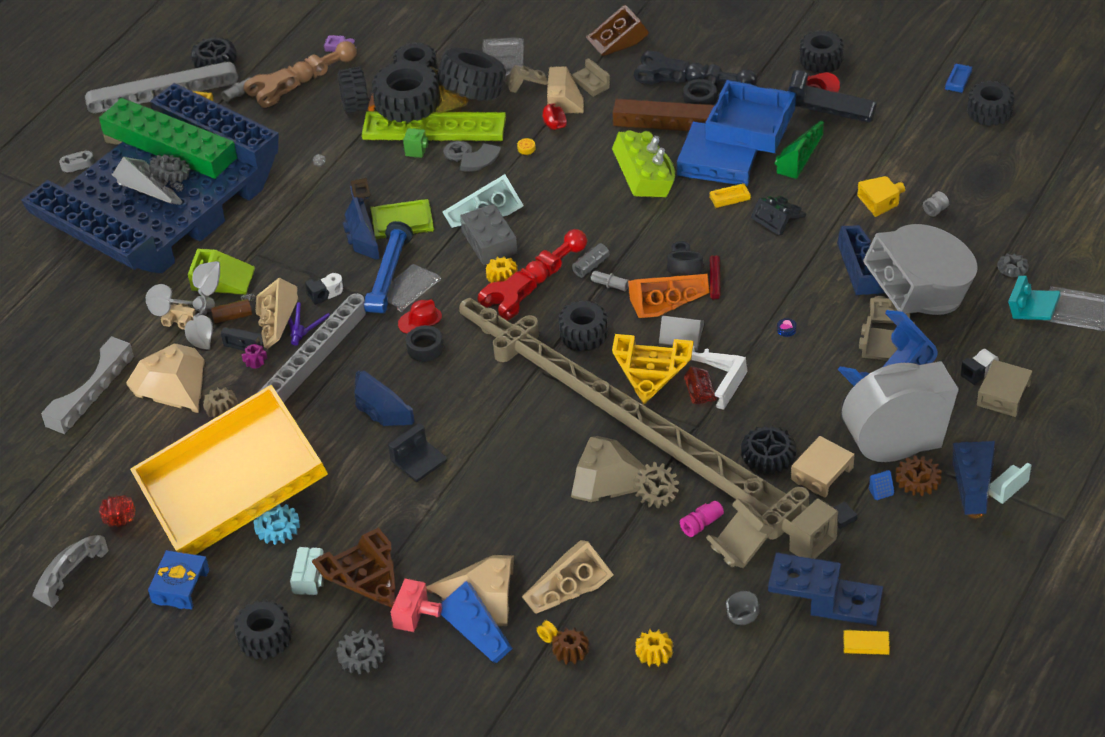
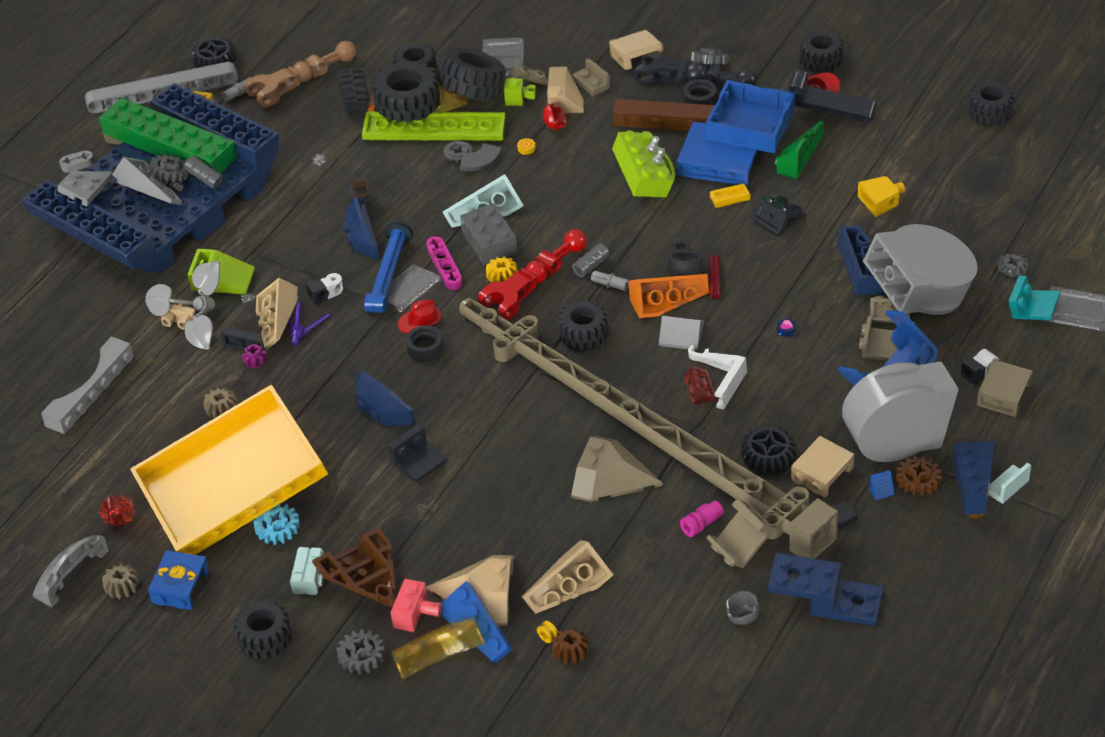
tan wedge [126,343,205,413] -> none
reddish brown axle [211,299,252,324] -> none
light grey beam [257,294,366,403] -> none
medium lavender plate [324,35,356,52] -> none
lime piece [371,199,434,239] -> none
bright green brick [403,128,428,158] -> none
reddish brown slope [586,5,649,56] -> none
yellow wedge [612,334,694,405] -> none
dark tan gear [633,462,679,508] -> none
yellow gear [636,629,673,667] -> none
yellow tile [844,630,889,654] -> none
light grey wheel [923,191,949,217] -> none
blue tile [945,64,972,93] -> none
none -> light grey wing [58,171,112,206]
none -> dark tan gear [102,563,139,600]
none -> dark grey axle [184,155,223,189]
none -> clear yellow windscreen [392,617,485,679]
none -> dark pink beam [426,236,462,290]
none -> lime brick [504,78,536,106]
none -> tan panel [609,30,663,70]
none -> dark grey gear [691,47,729,66]

